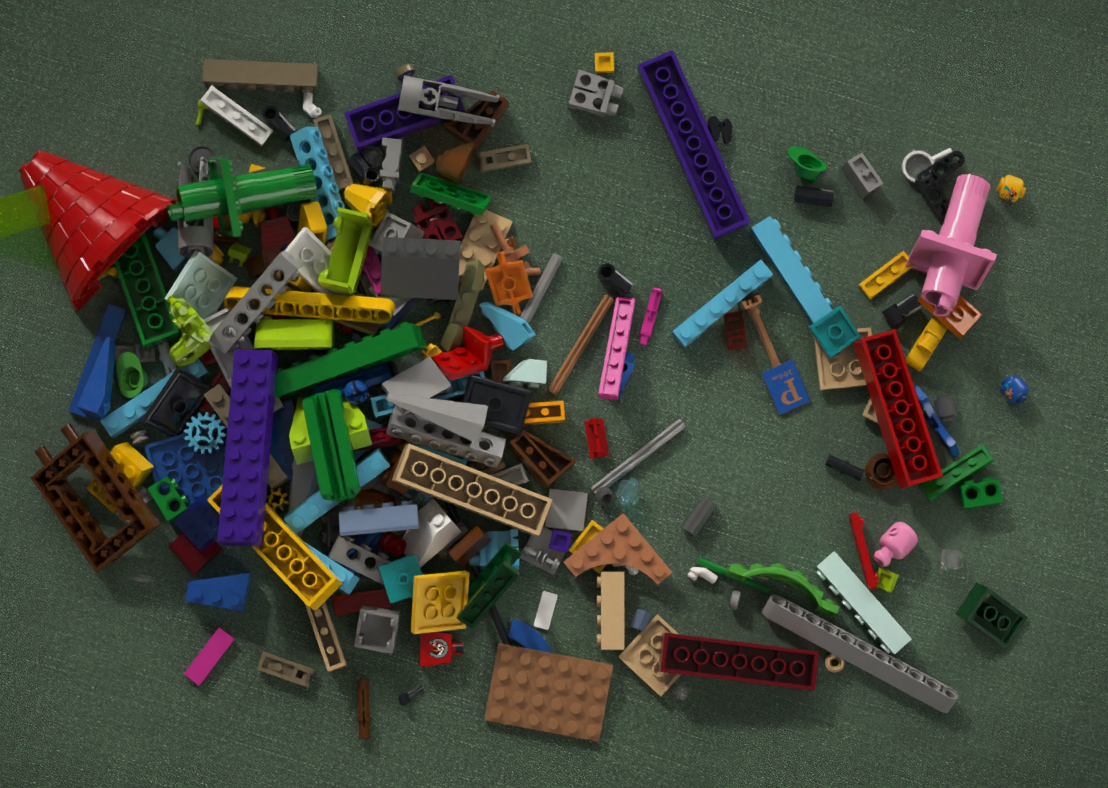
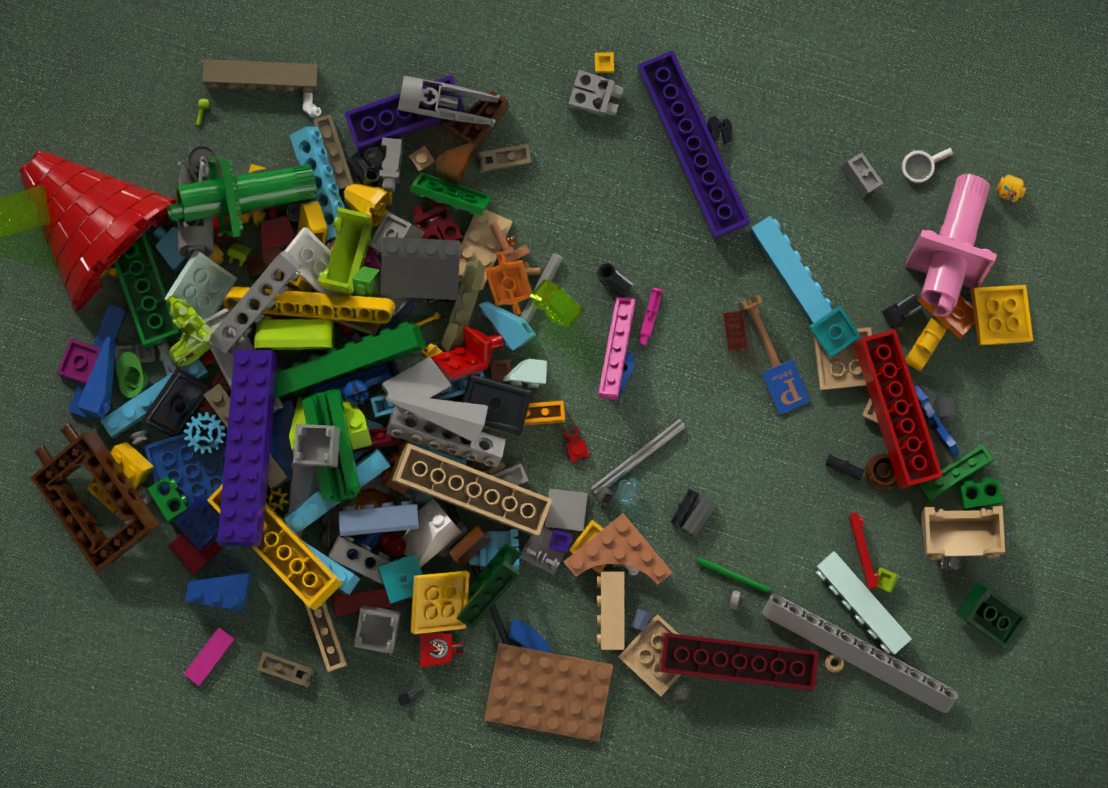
white plate [200,85,273,147] -> none
black piece [262,105,297,142] -> none
reddish brown pin [356,680,372,739] -> none
dark tan tile [395,64,415,80] -> none
reddish brown wedge [507,430,577,490] -> none
white sticker [534,591,558,630] -> none
medium nougat axle [548,294,614,395] -> none
red hinge [584,418,609,459] -> none
medium azure arch [671,260,773,349] -> none
white arm [687,567,718,584] -> none
bright green piece [725,563,839,617] -> none
green piece [787,146,827,183] -> none
black axle [794,185,834,207] -> none
yellow tile [858,251,915,300] -> none
bright pink piece [873,522,918,567] -> none
black beam [915,151,965,221] -> none
blue head [1000,375,1029,404] -> none
none -> magenta tile [57,338,101,384]
none -> light grey container [293,424,341,467]
none -> bright green slope [352,266,381,298]
none -> clear neon green brick [530,279,584,327]
none -> red plate [564,426,590,463]
none -> black pin [670,489,700,528]
none -> tan windscreen [921,506,1005,560]
none -> yellow plate [971,285,1033,346]

